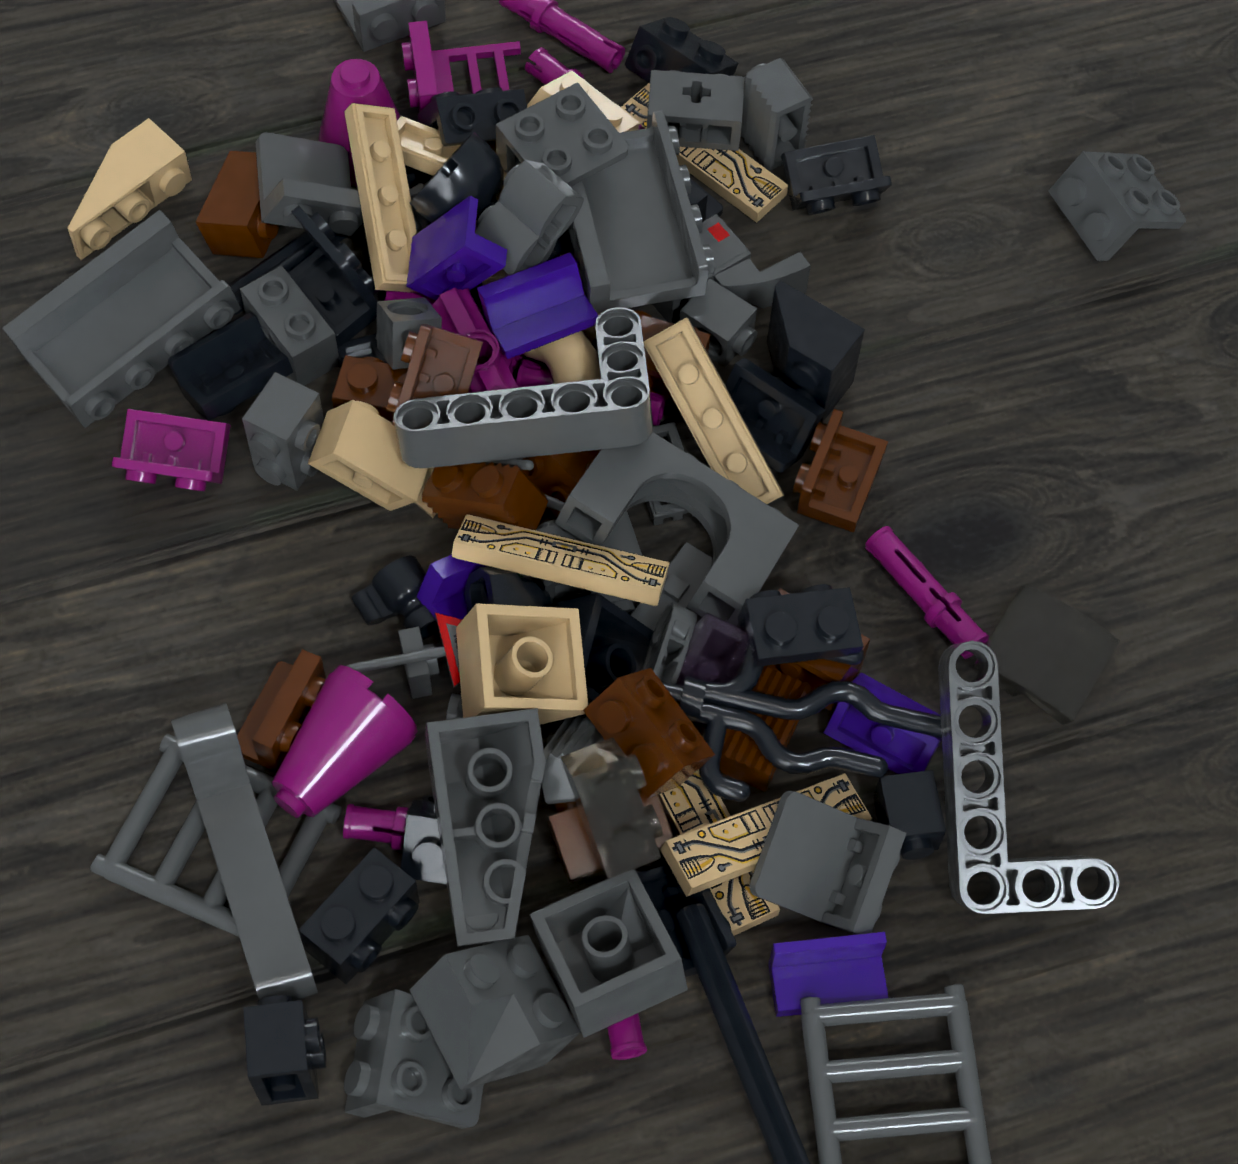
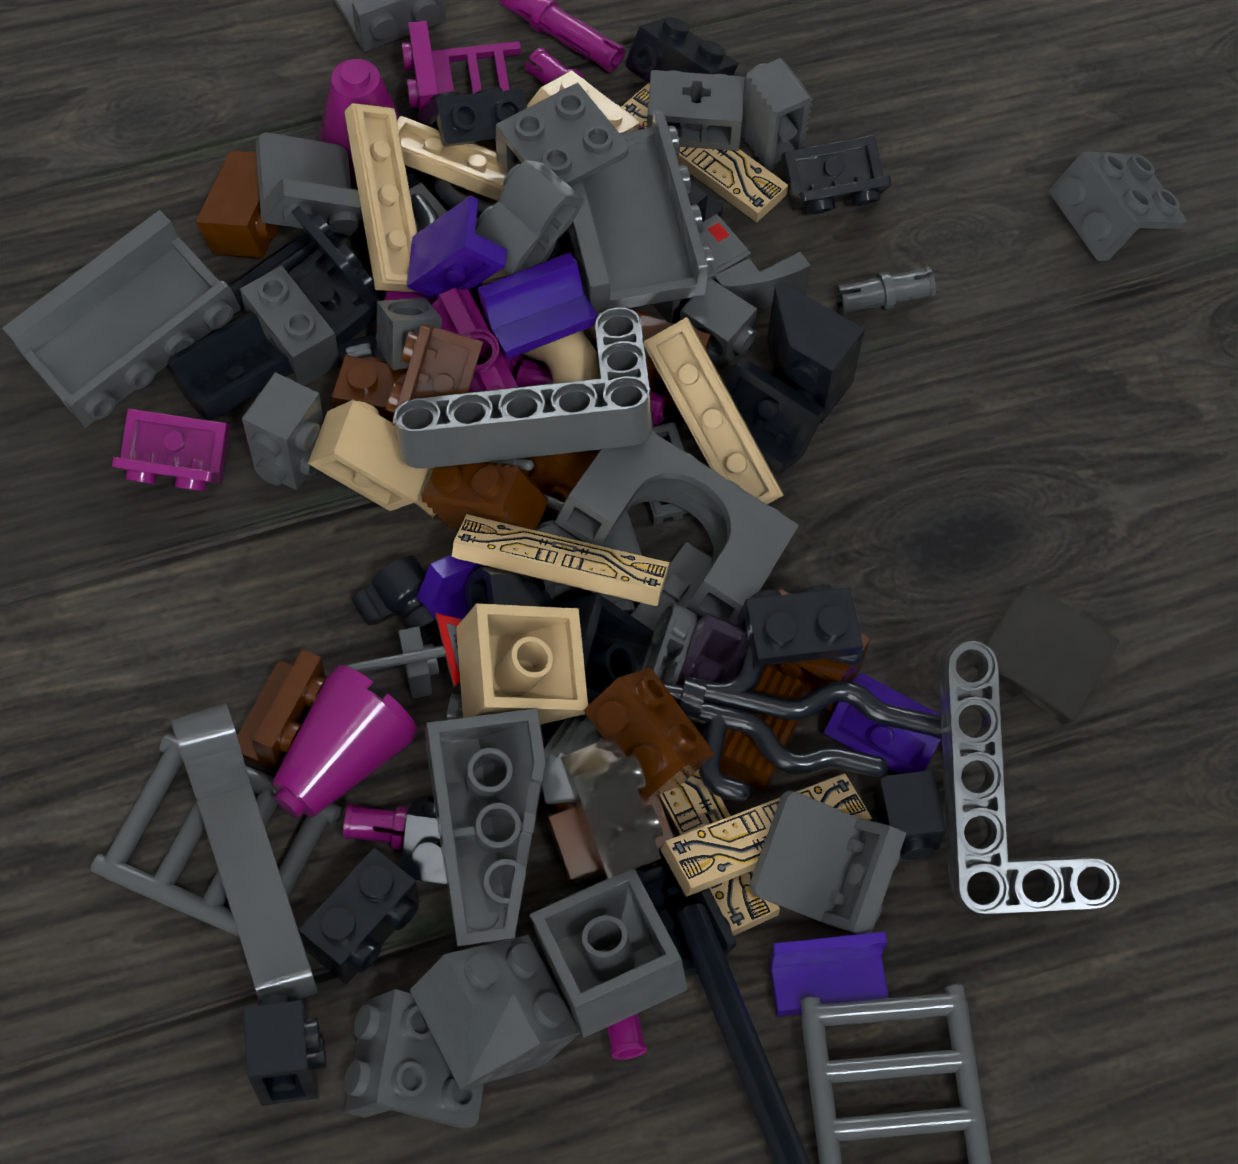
tan slope [68,118,192,260] -> none
black cylinder [410,132,504,223] -> none
reddish brown bracket [793,408,888,533] -> none
magenta pin [865,526,989,659] -> none
none -> dark grey pin [835,266,936,315]

